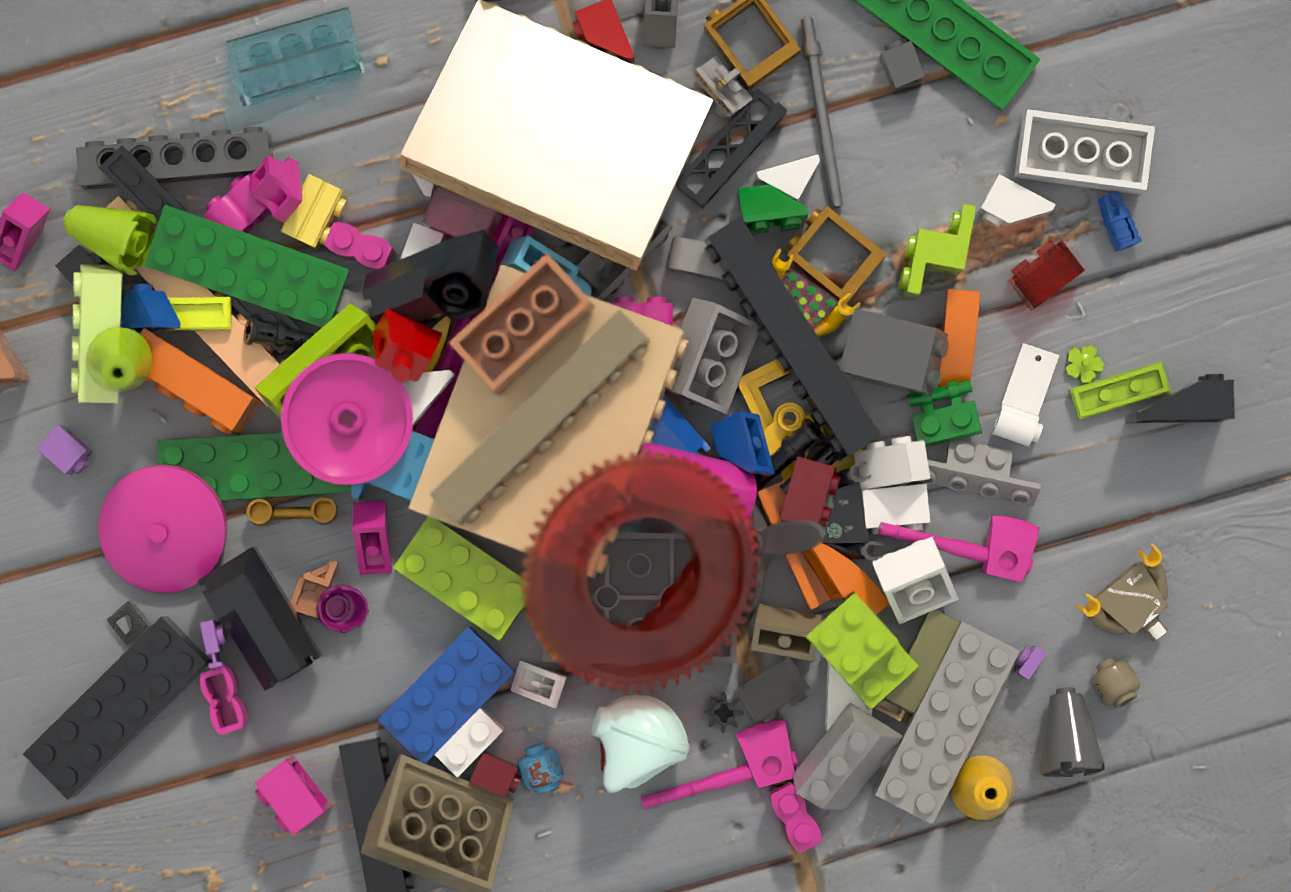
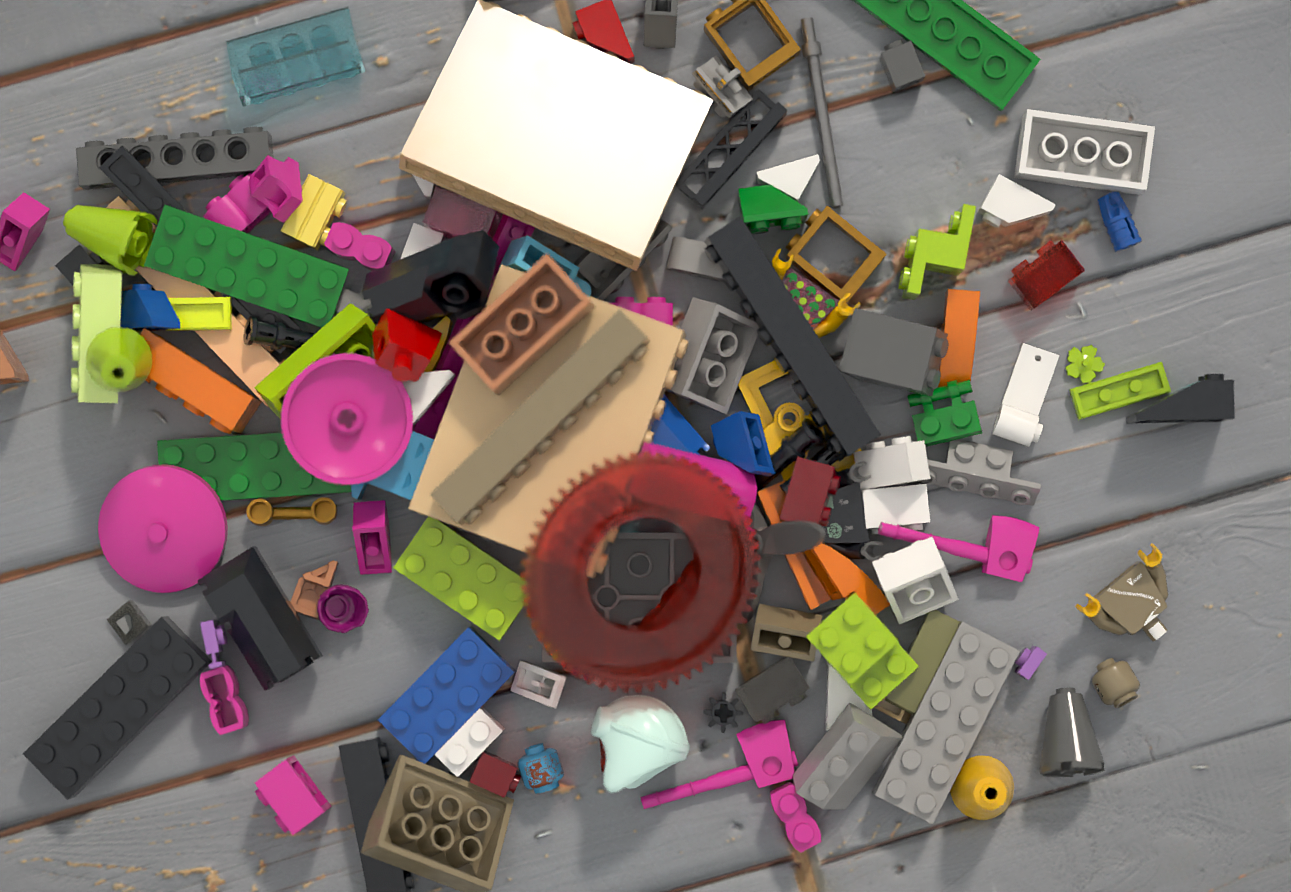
medium lavender brick [36,425,93,475] -> none

